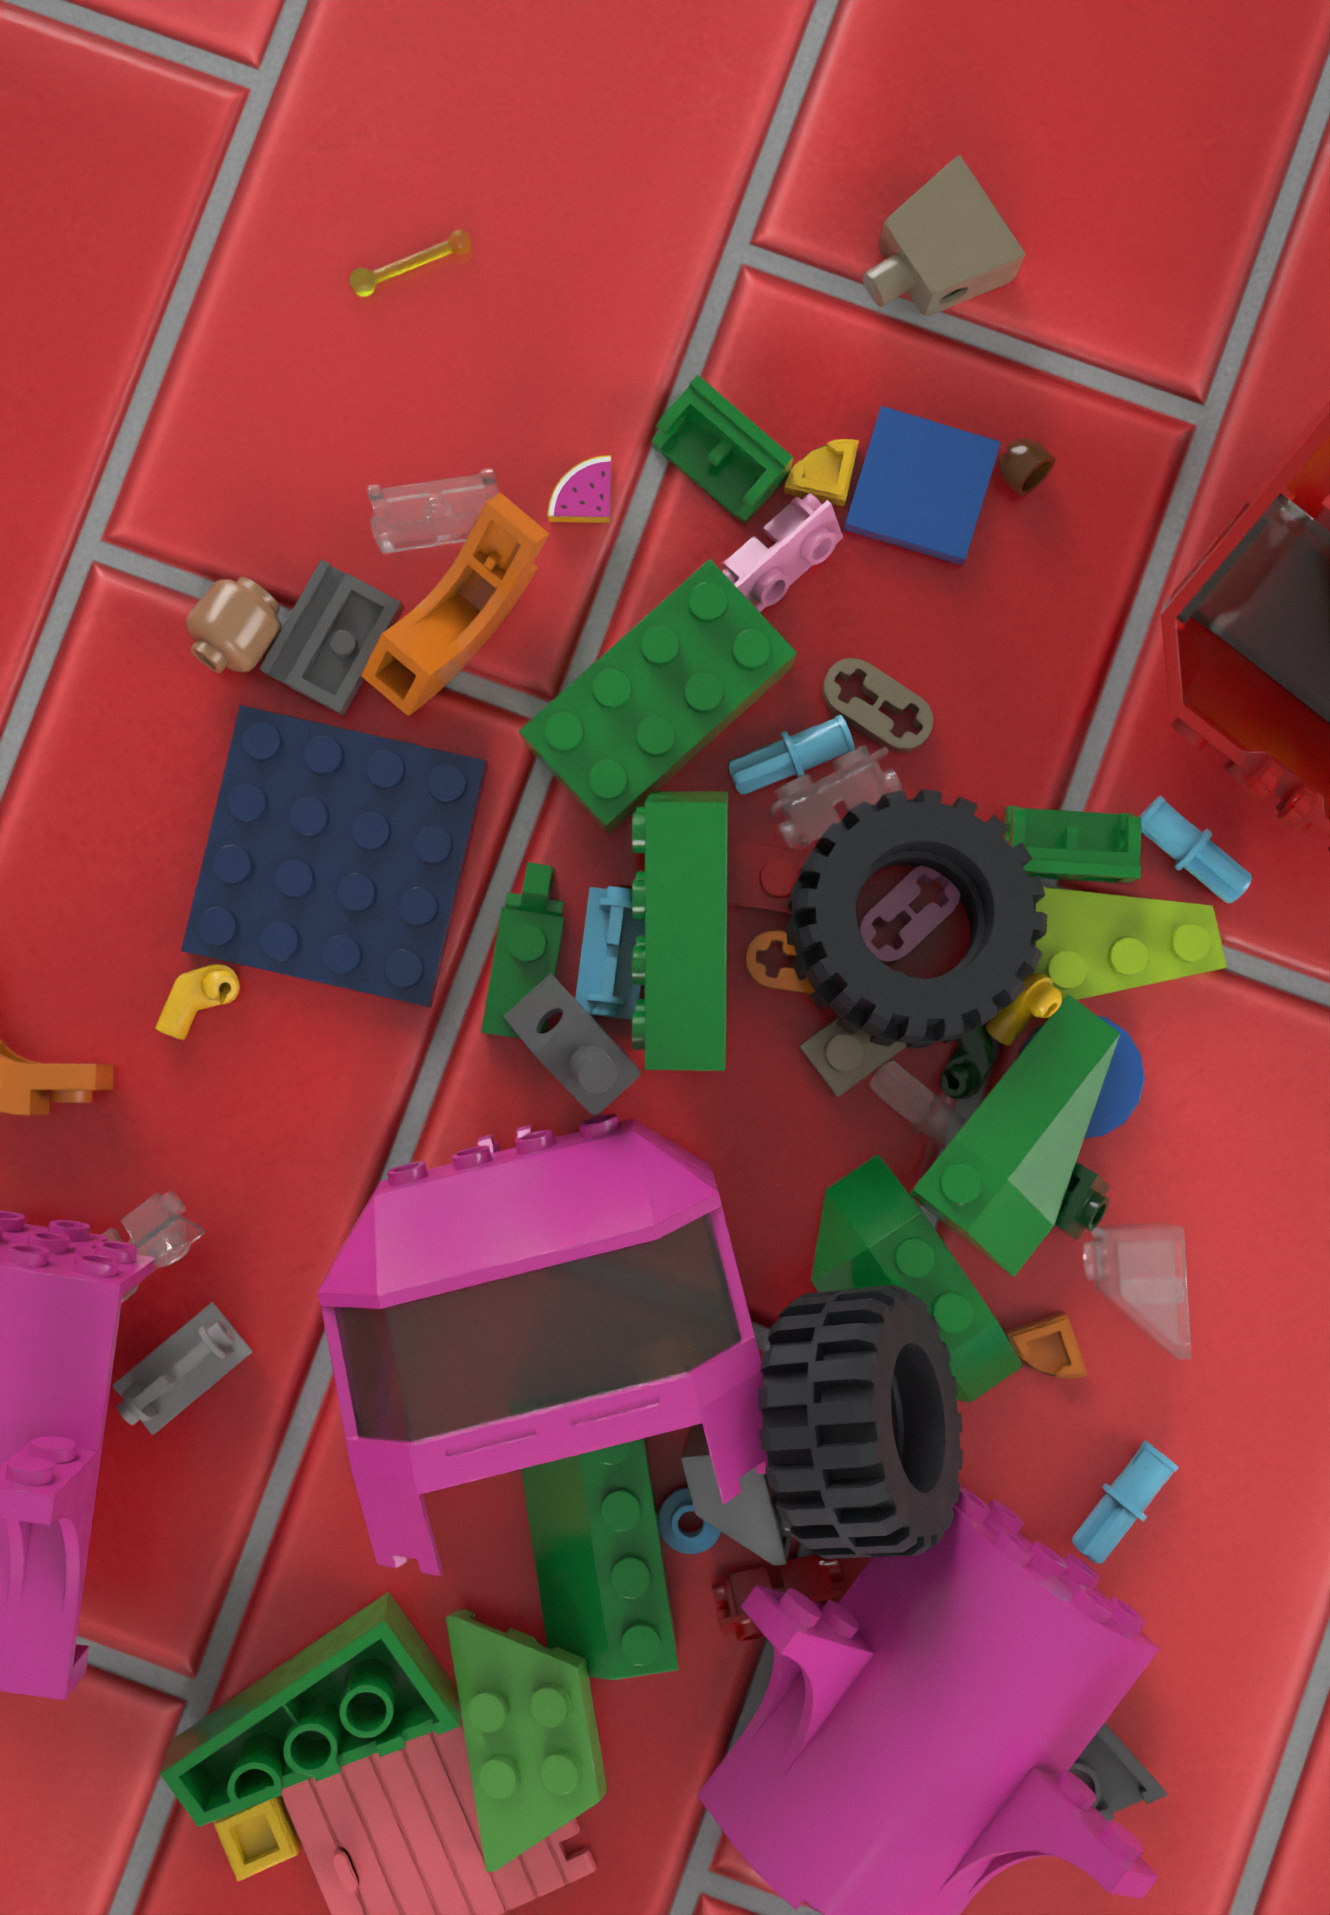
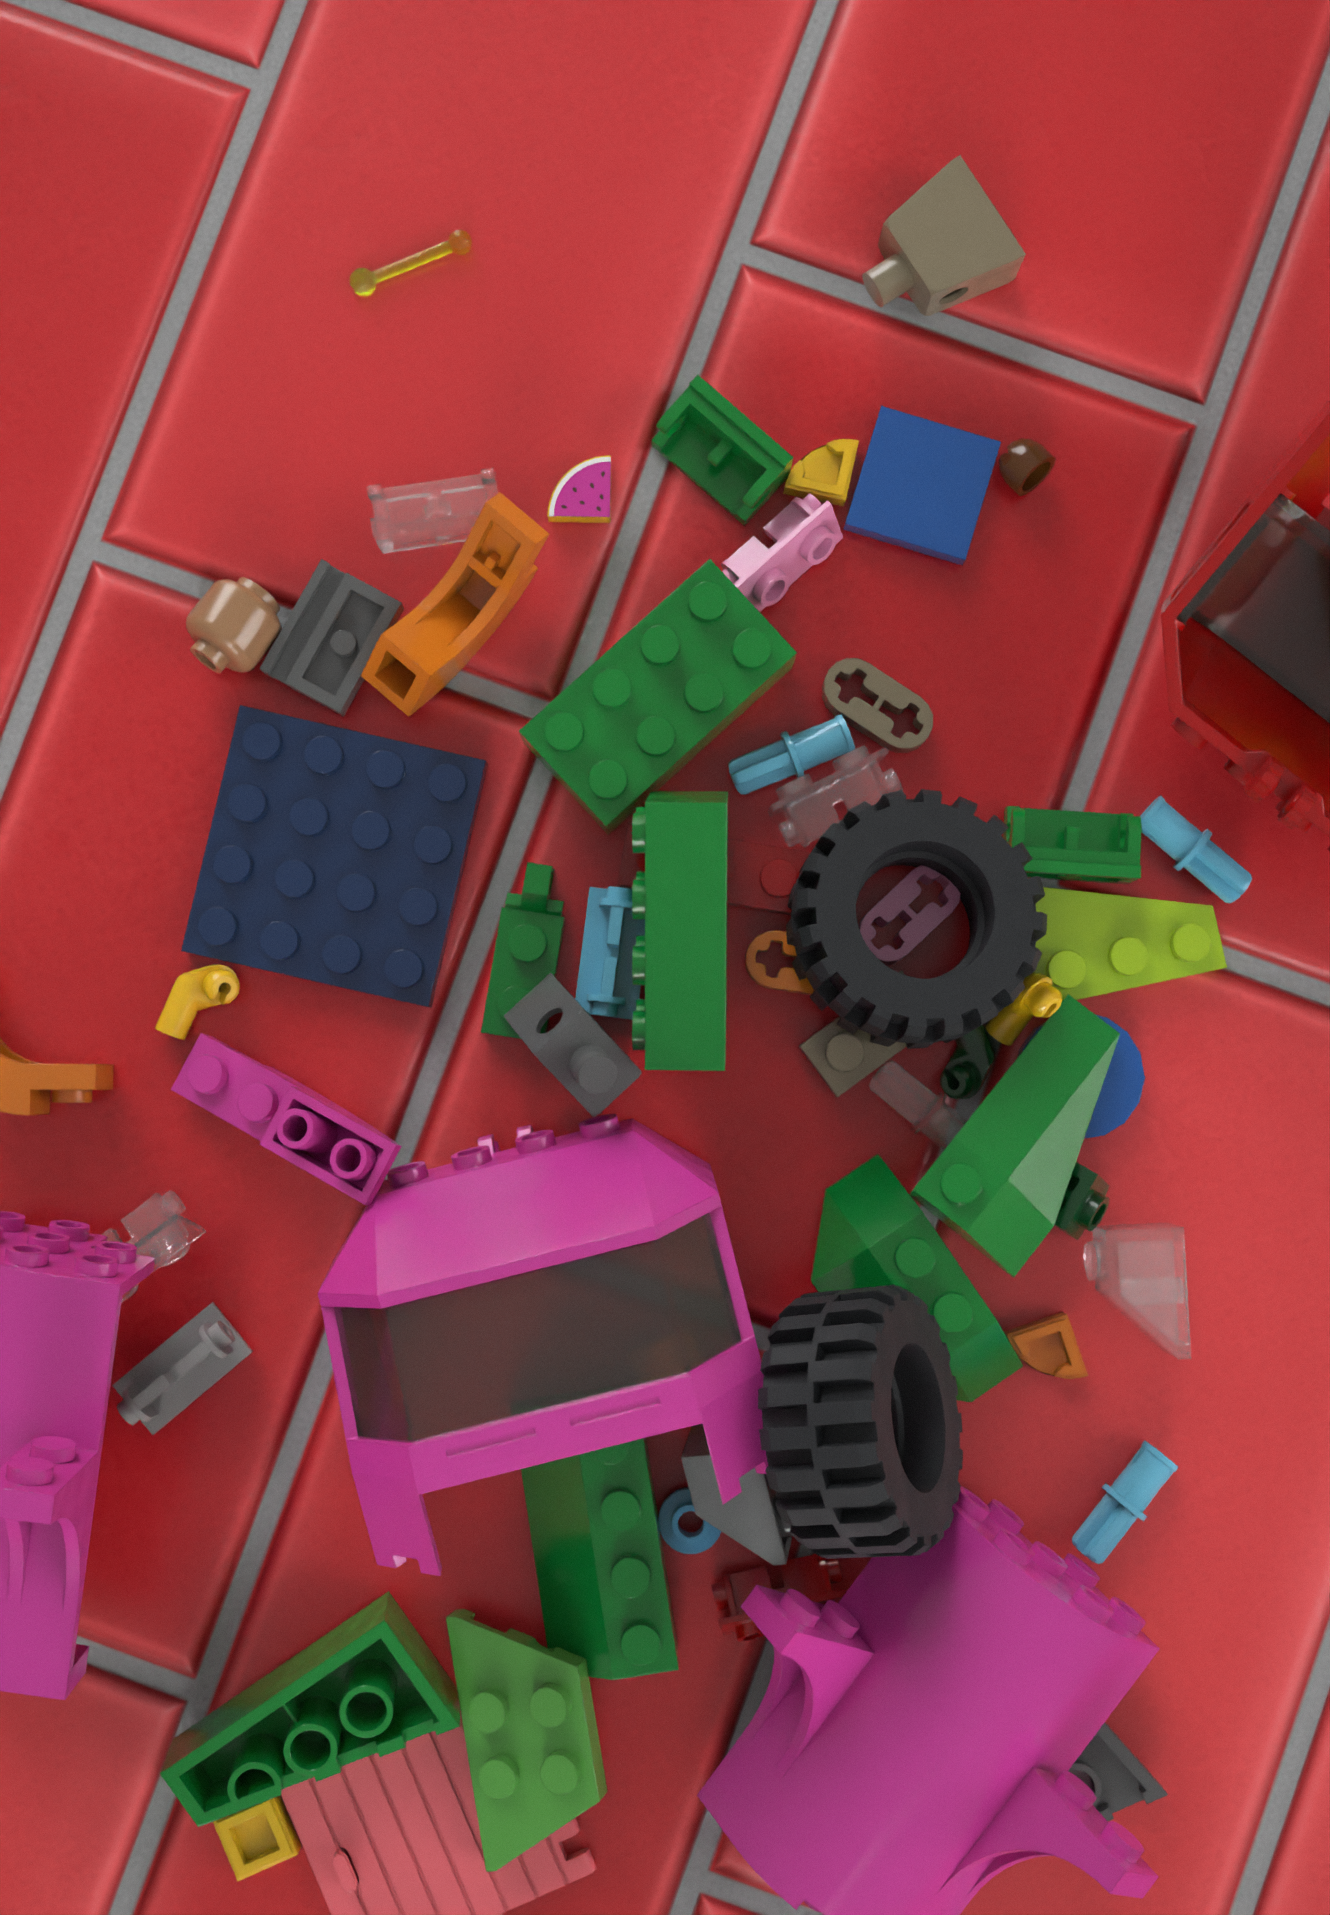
none -> dark pink slope [171,1033,402,1206]

